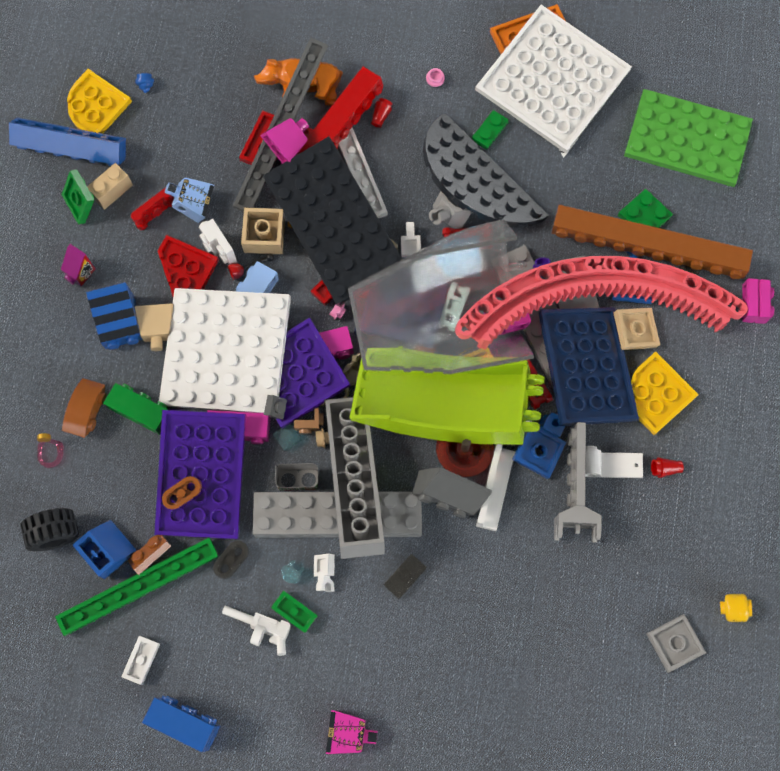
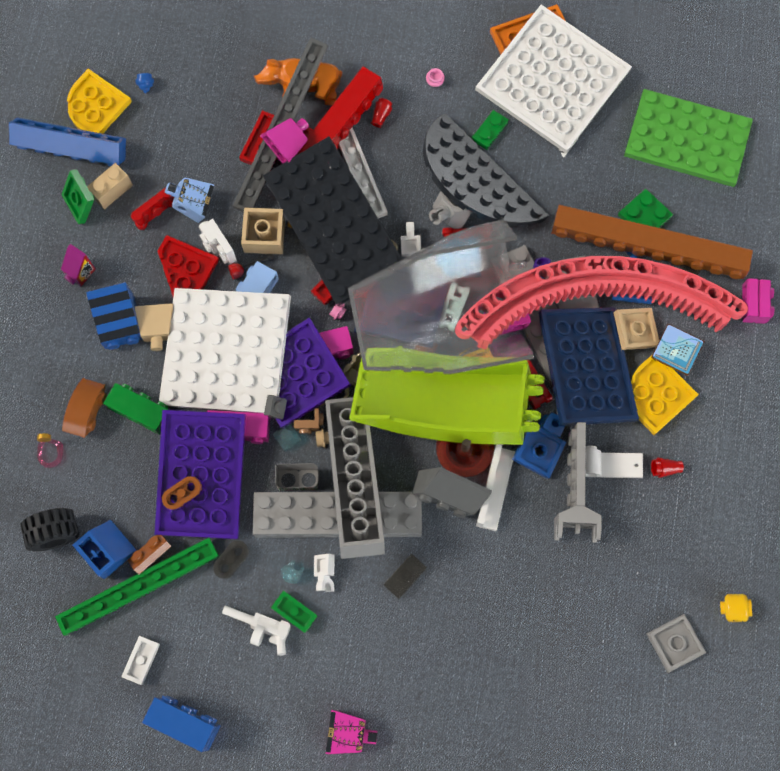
none -> piece [651,324,705,376]

